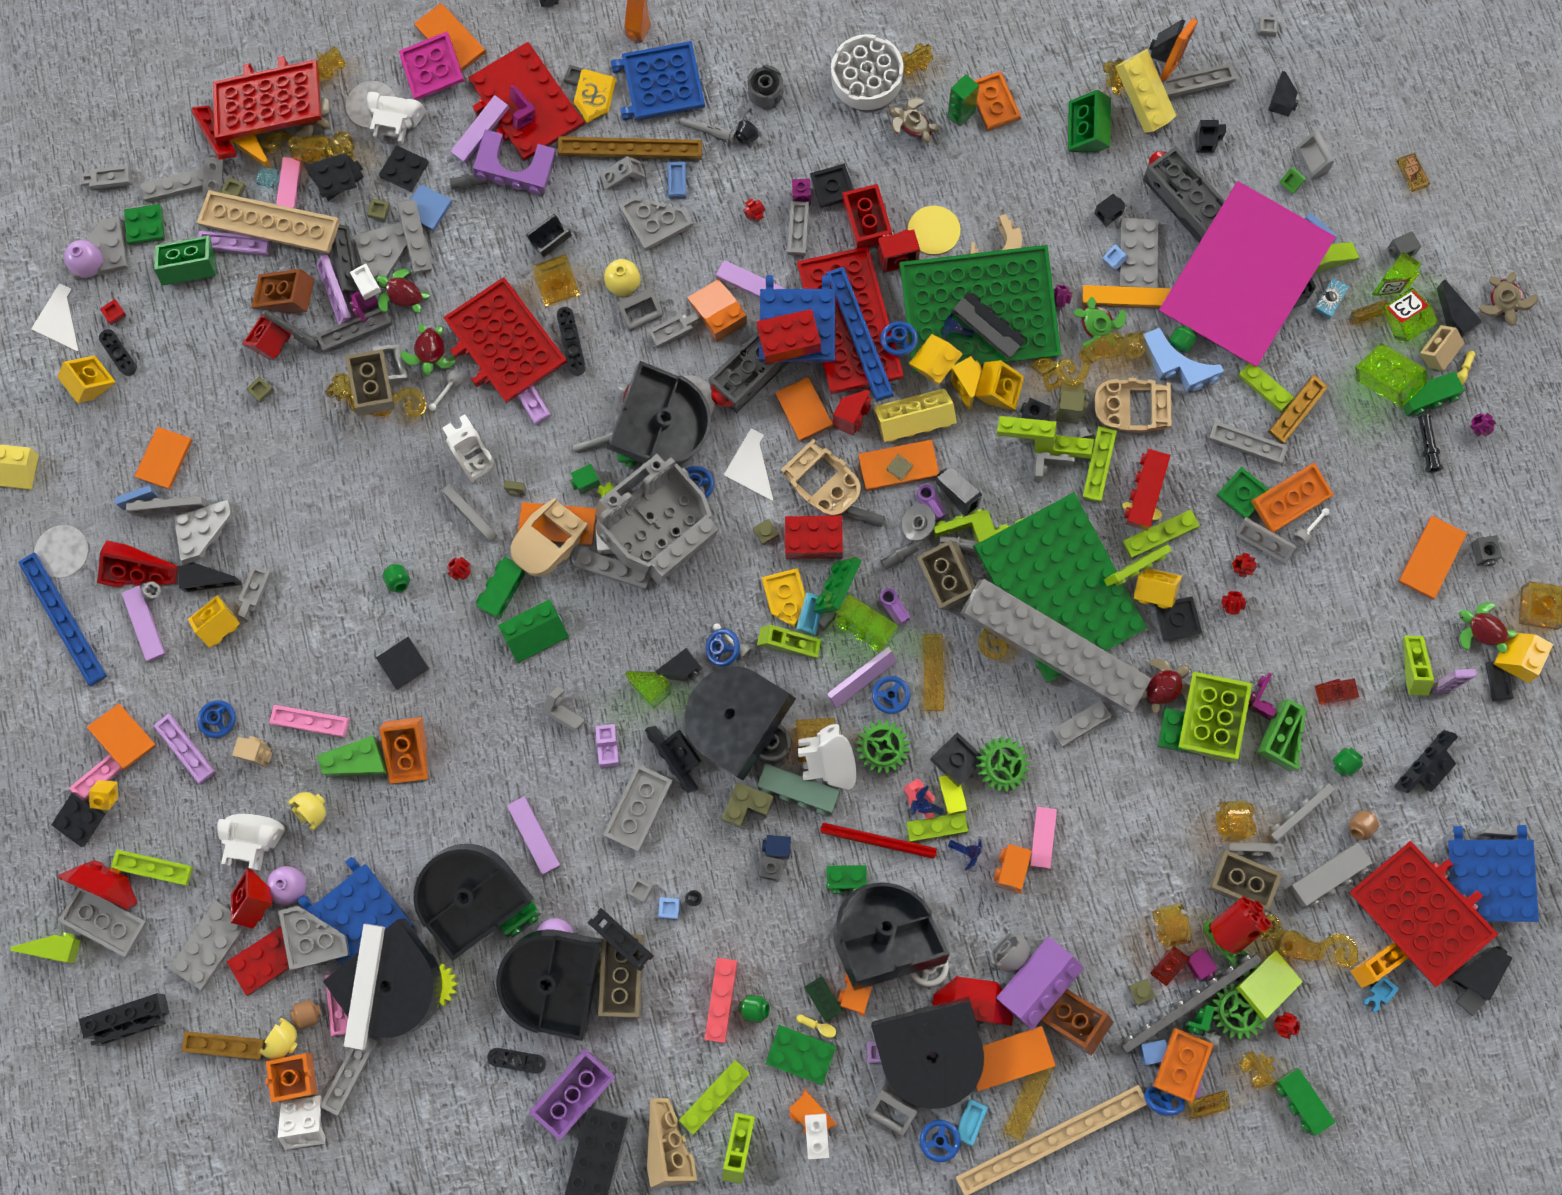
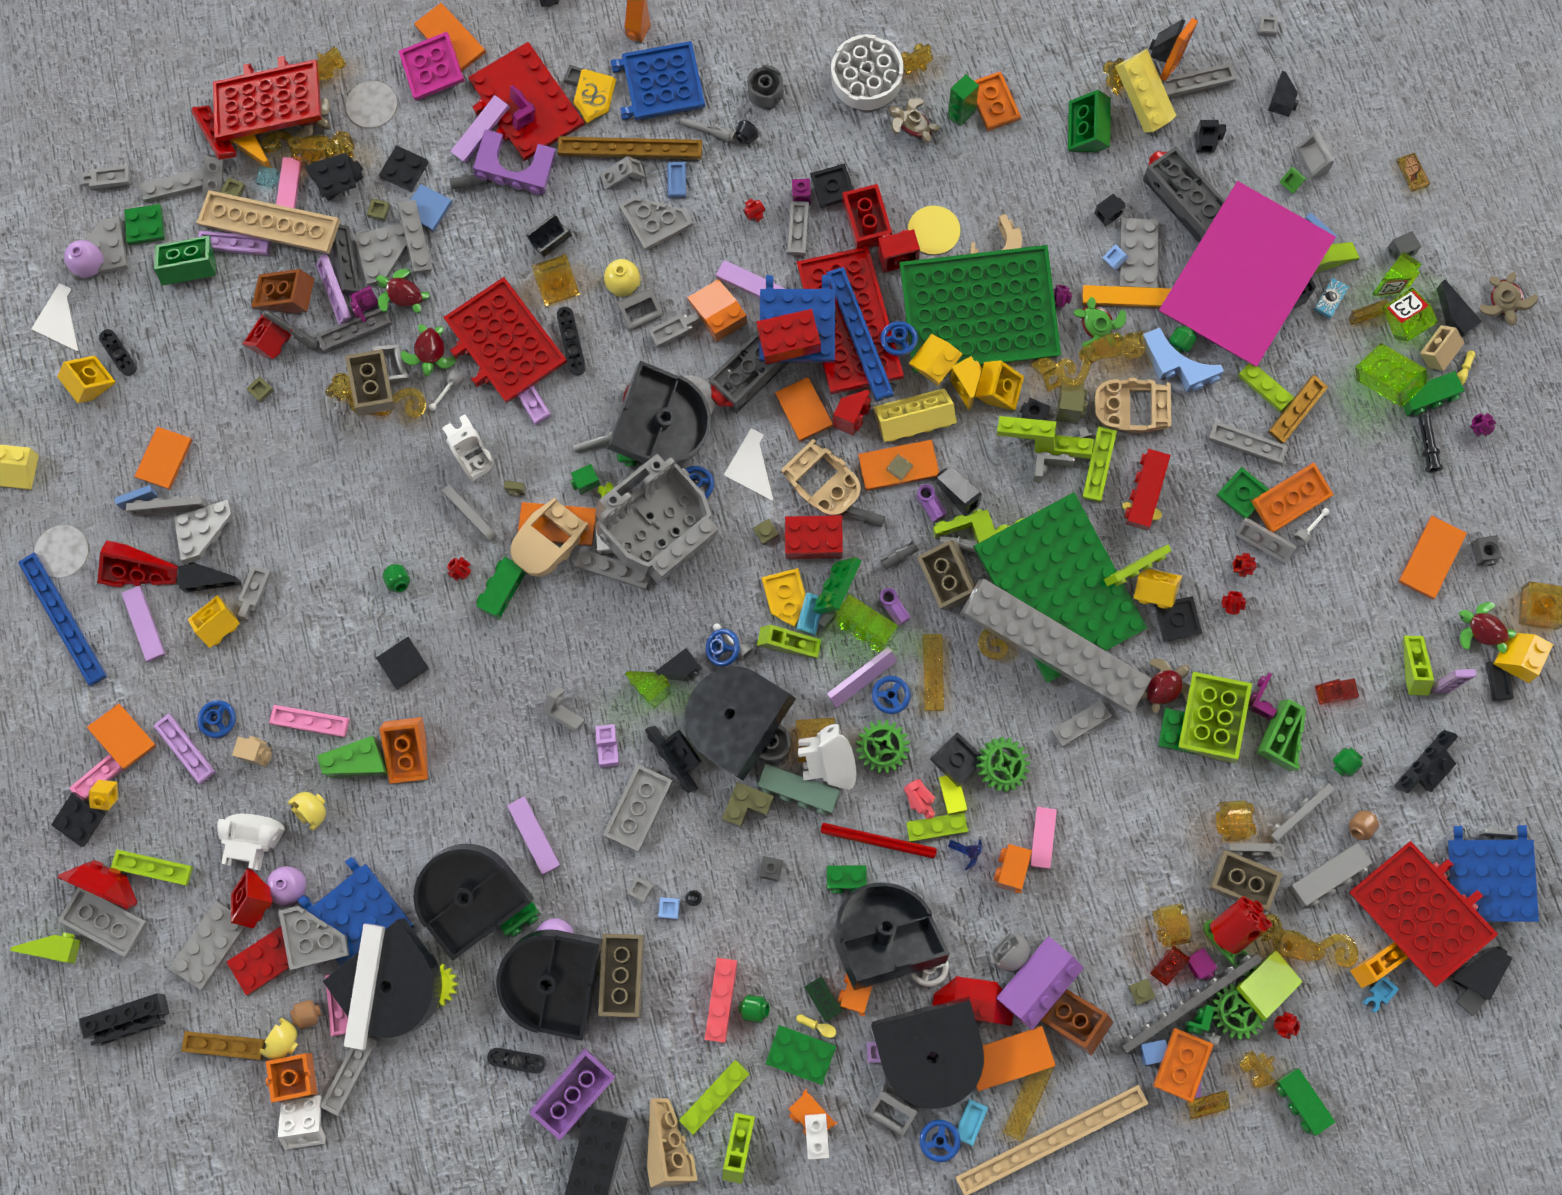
red plate [100,299,127,325] -> none
light grey bush [141,582,161,600] -> none
white tile [350,264,381,300] -> none
white piece [366,92,426,145] -> none
green slope [498,599,569,663] -> none
black plate [587,908,654,971] -> none
dark blue brick [762,835,791,859] -> none
light grey dish [902,504,935,541] -> none
clear blue plant [910,785,944,816] -> none
plant [942,313,974,342] -> none
piece [952,292,1025,360] -> none
lime plate [1122,509,1200,559] -> none
blue piece [1144,1086,1185,1116] -> none

